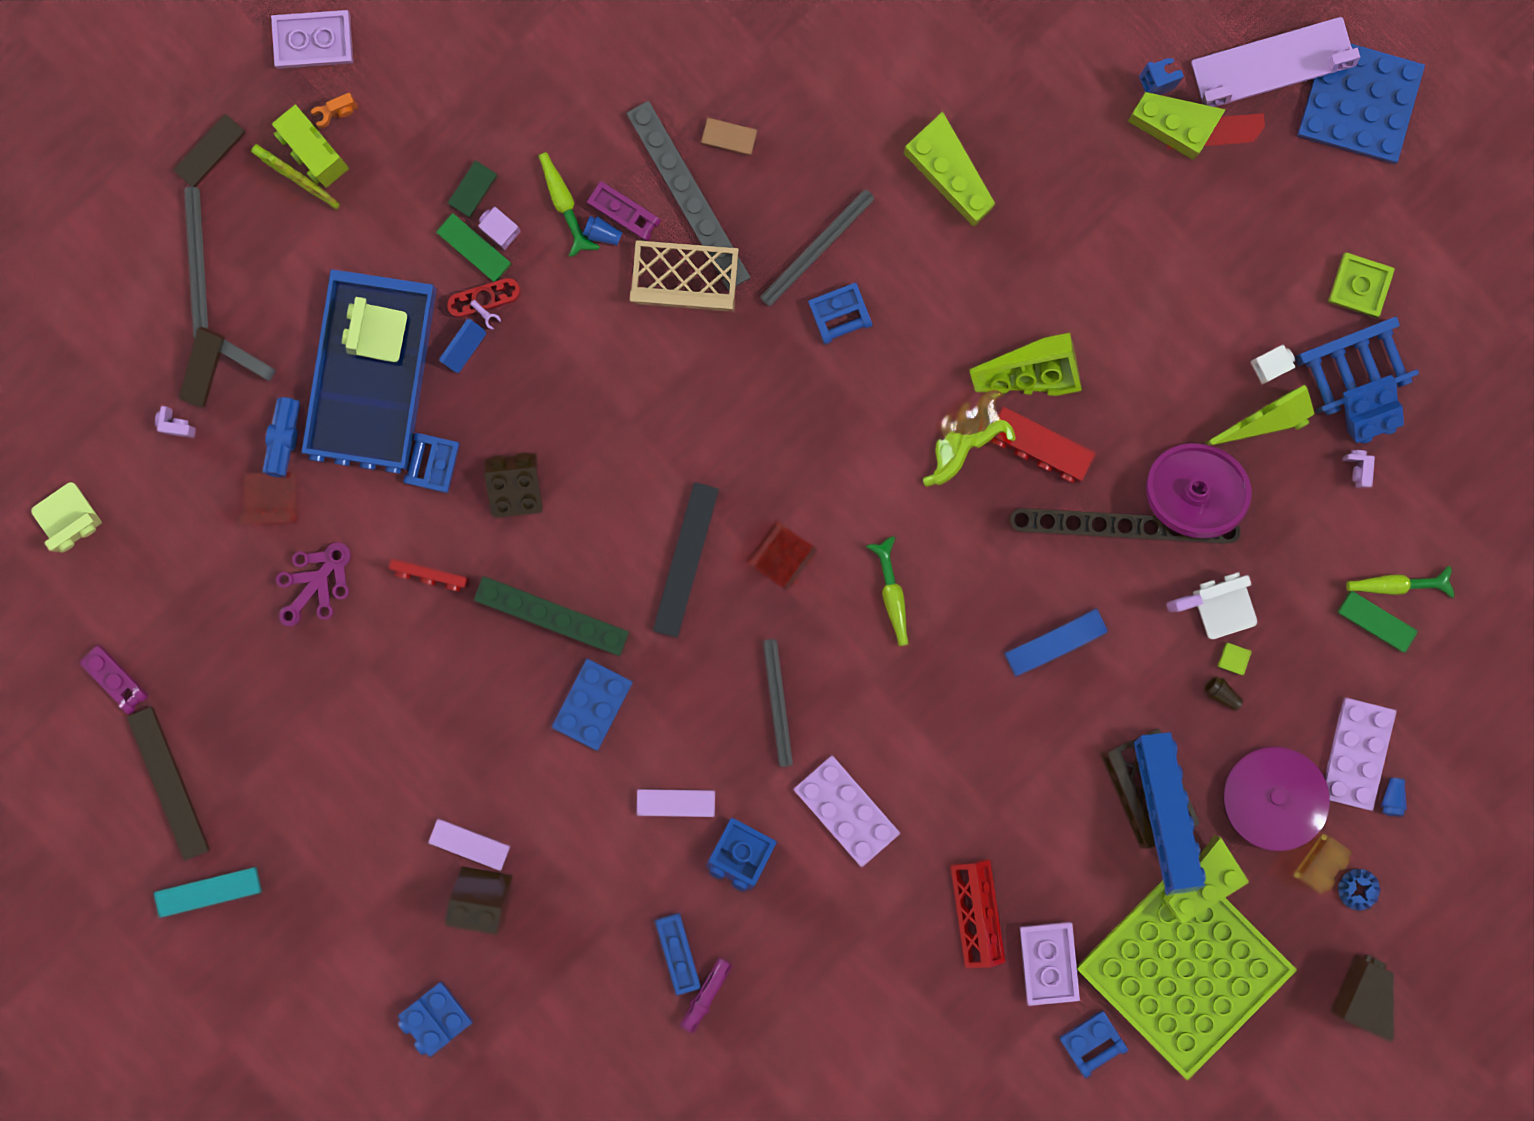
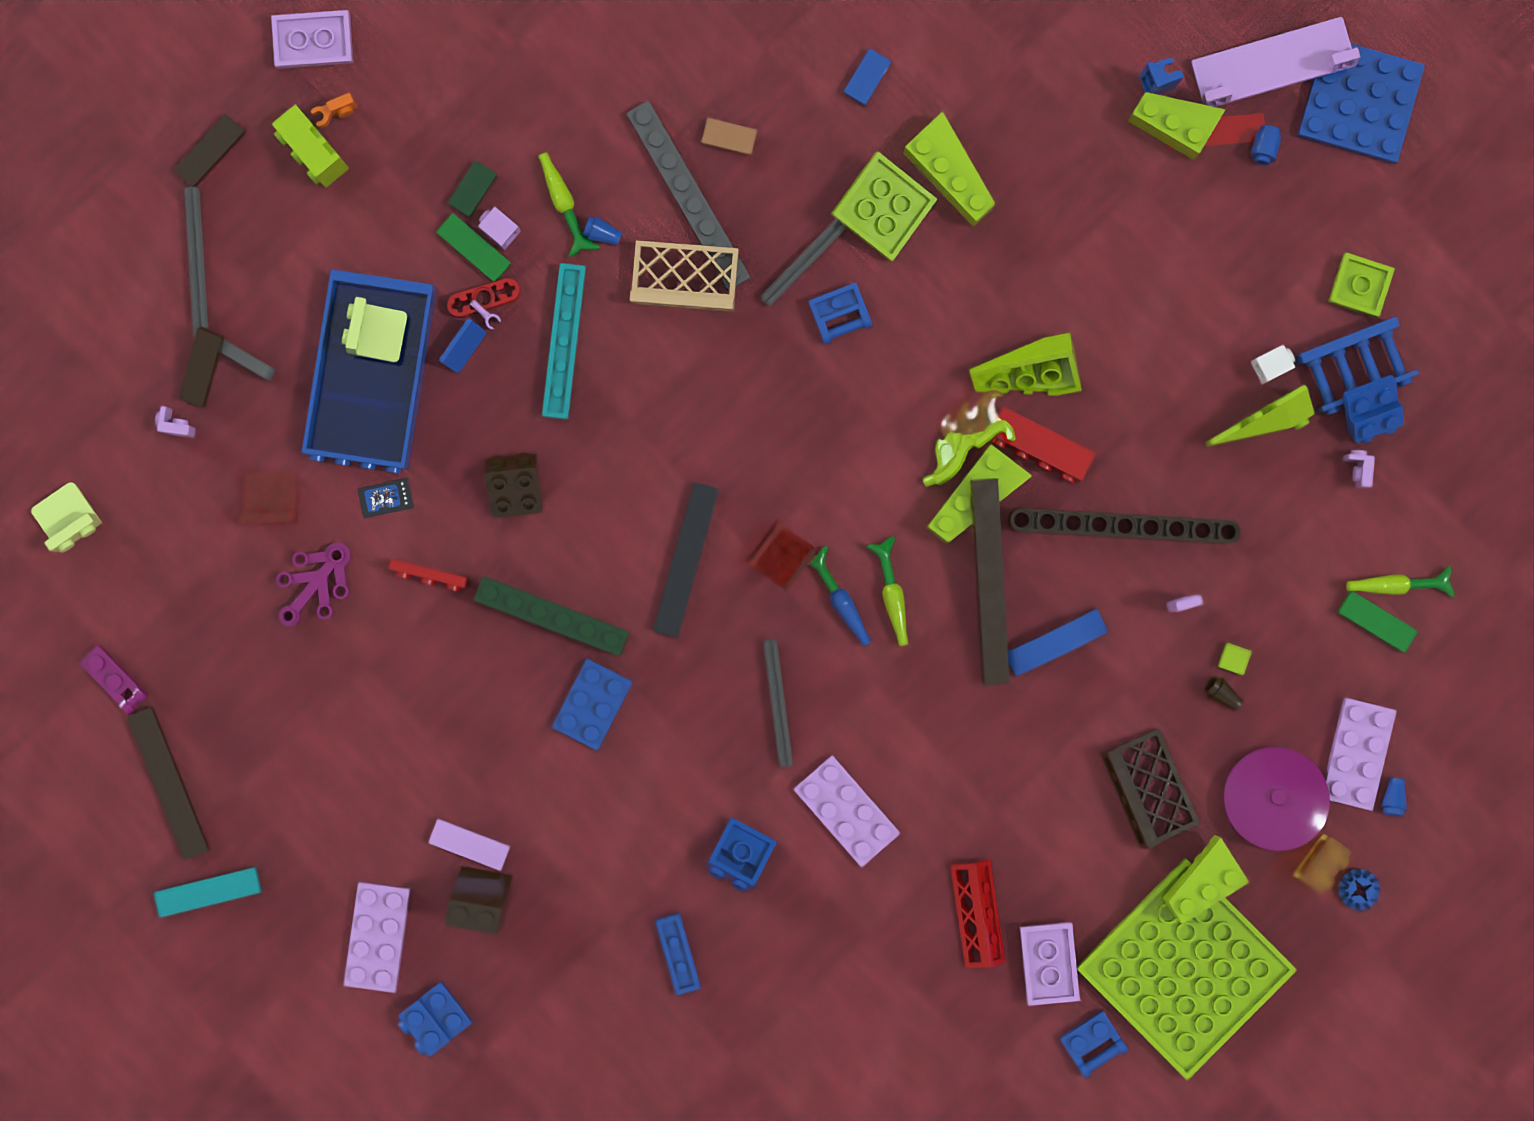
piece [251,143,340,210] -> none
blue piece [262,397,301,478] -> none
blue plate [403,433,460,493] -> none
magenta plate [587,181,661,241] -> none
lavender tile [637,789,715,817] -> none
magenta pin [680,957,734,1034] -> none
blue brick [1134,732,1206,895] -> none
magenta dish [1146,443,1252,538] -> none
white bracket [1193,572,1257,639] -> none
dark brown slope [1330,954,1394,1042] -> none
none -> lavender plate [344,881,411,993]
none -> black sticker [357,478,414,519]
none -> teal plate [542,263,586,420]
none -> blue piece [798,546,872,647]
none -> lime plate [830,152,937,261]
none -> blue tile [843,49,892,107]
none -> lime wedge [926,445,1032,543]
none -> dark brown tile [970,478,1010,686]
none -> blue brick [1250,125,1282,166]

